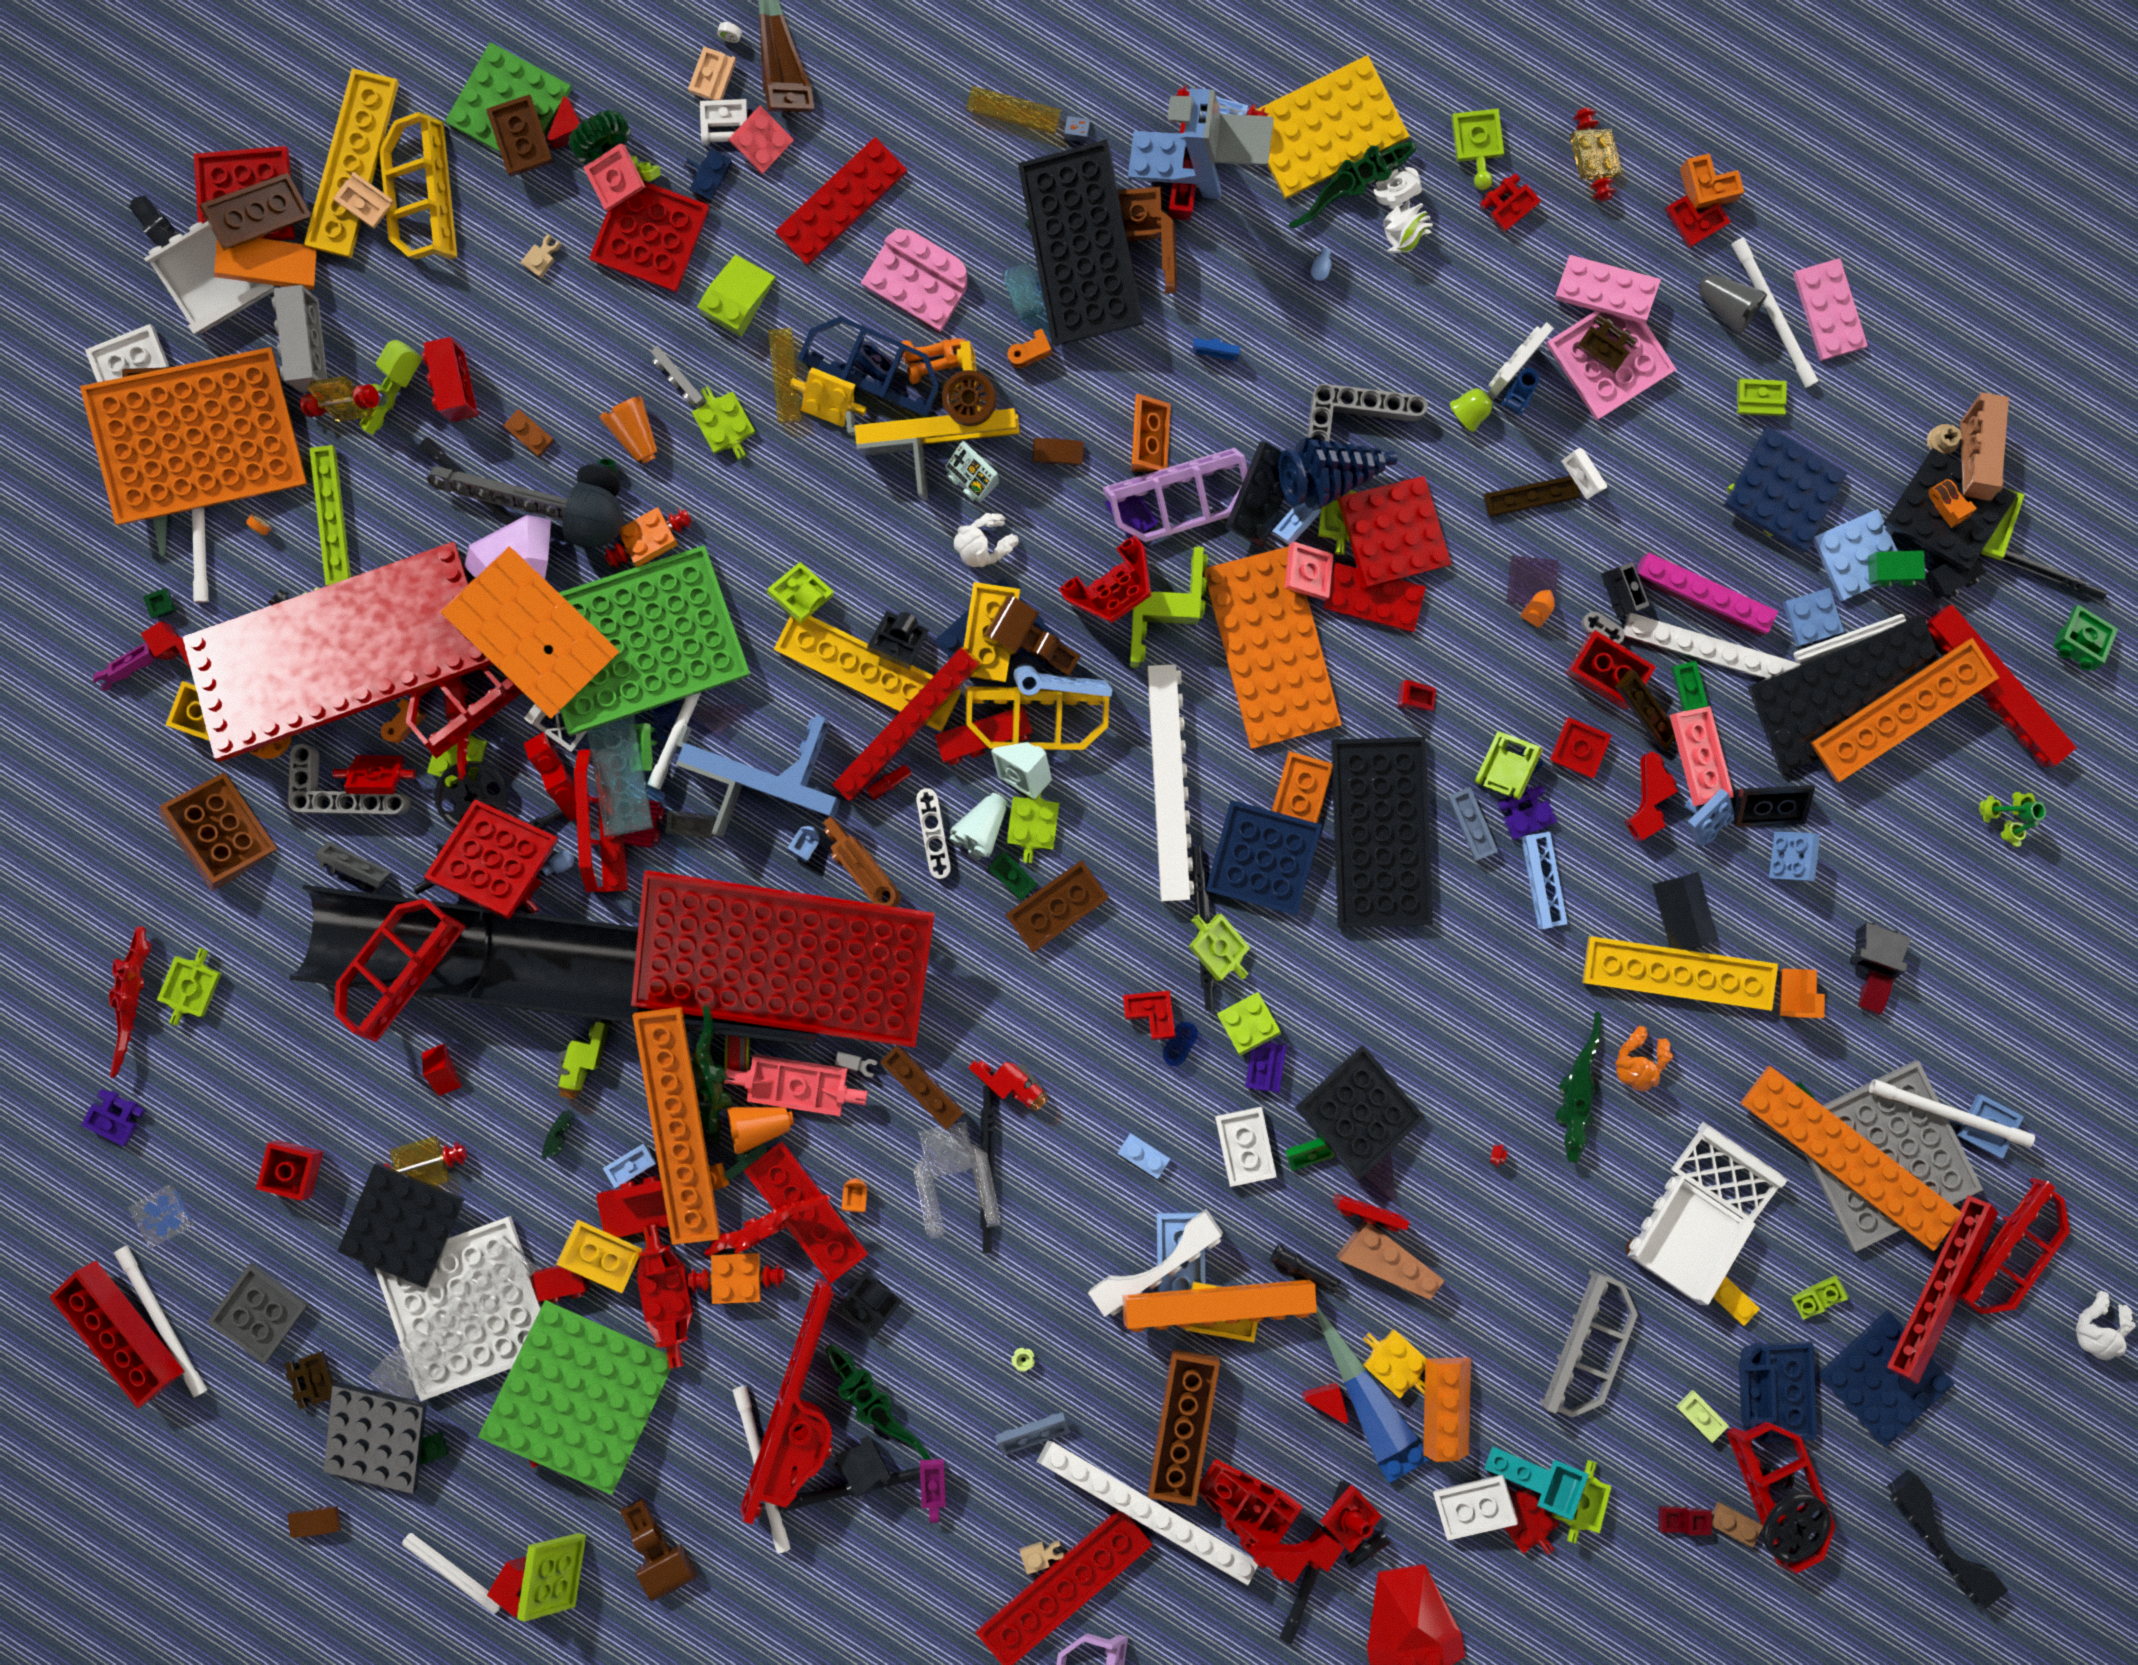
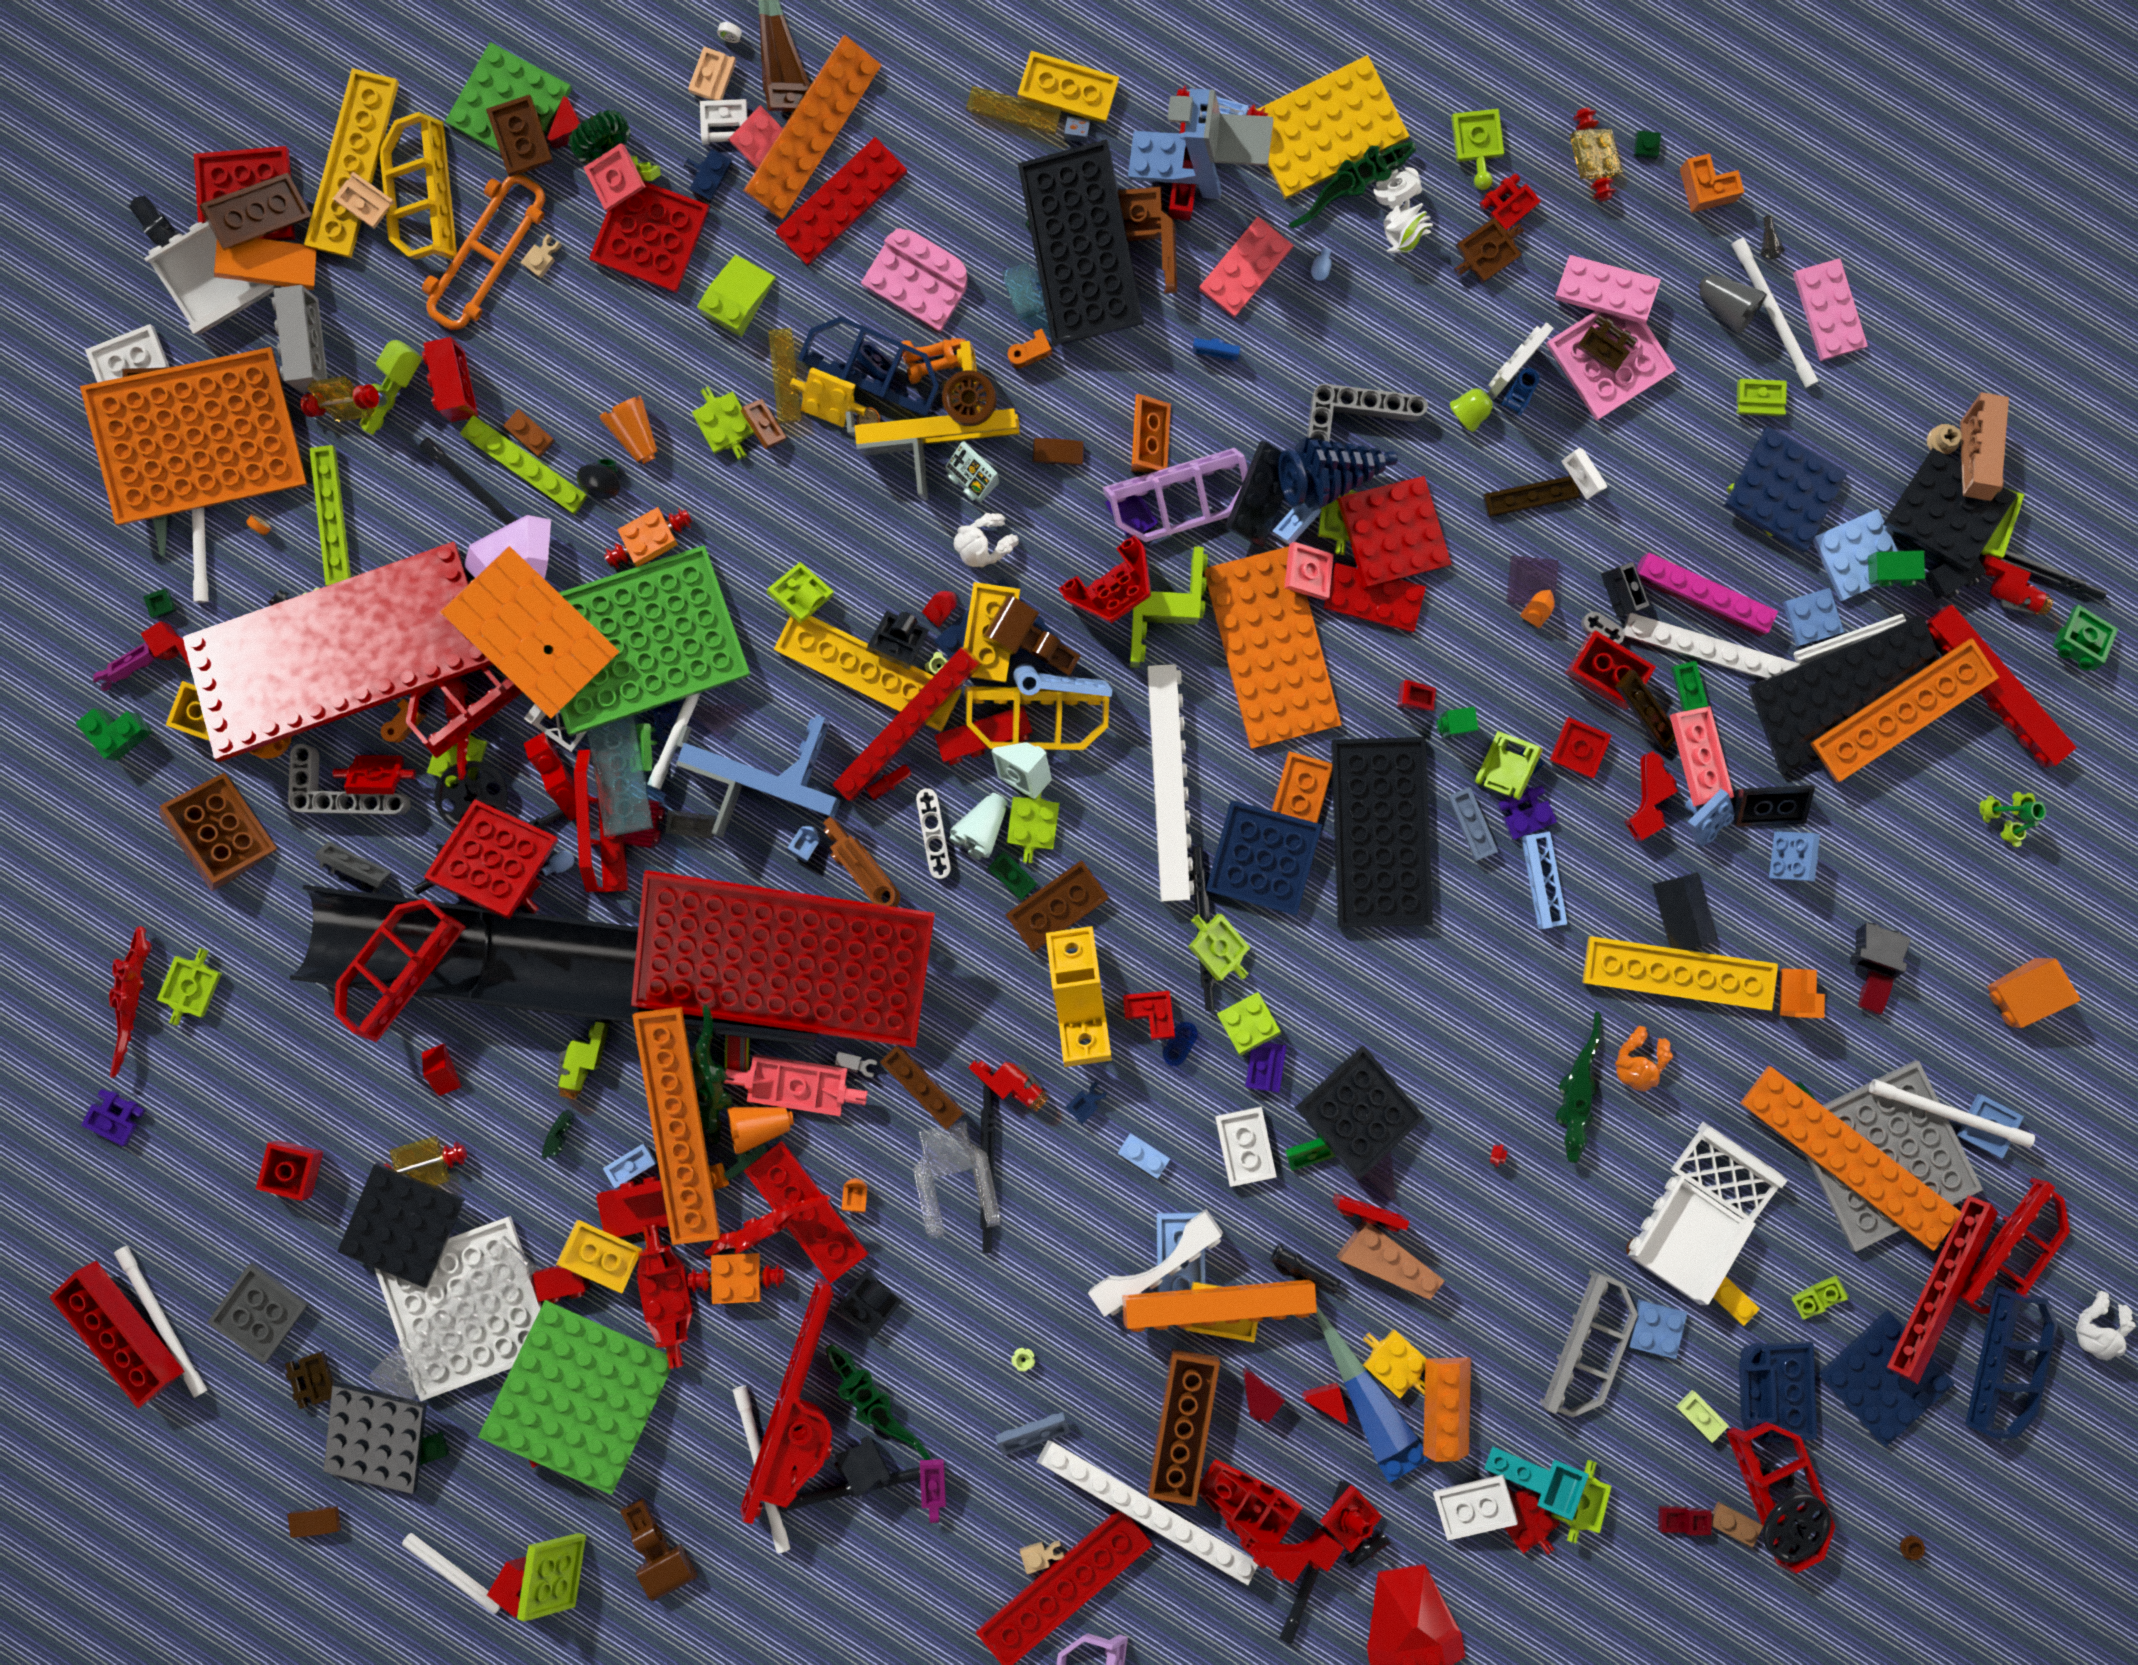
clear tile [128,1183,195,1249] -> none
piece [427,466,623,547] -> none
light grey plate [650,345,706,408] -> none
red plate [1665,195,1731,248] -> none
black arch [1886,1470,2008,1608] -> none
orange leg [1928,479,1977,528] -> none
none -> green brick [76,708,153,761]
none -> orange bar [422,174,545,330]
none -> lime plate [460,415,588,515]
none -> dark orange plate [741,399,787,450]
none -> orange plate [743,35,882,219]
none -> tile [857,407,880,425]
none -> red plate [922,591,958,627]
none -> yellowish green plate [925,652,949,675]
none -> yellow plate [1017,51,1119,124]
none -> yellow bracket [1046,926,1112,1067]
none -> dark blue plate [1065,1081,1107,1124]
none -> coral plate [1199,217,1294,318]
none -> dark red slope [1242,1366,1285,1424]
none -> green brick [1436,707,1479,739]
none -> reddish brown plate [1454,218,1524,284]
none -> medium blue plate [1628,1299,1687,1359]
none -> dark green plate [1634,130,1661,159]
none -> clear smoke cone [1761,215,1785,260]
none -> reddish brown plate [1900,1535,1925,1561]
none -> dark blue plate [1965,1286,2058,1439]
none -> red plate [1978,554,2054,616]
none -> orange slope [1987,958,2081,1028]

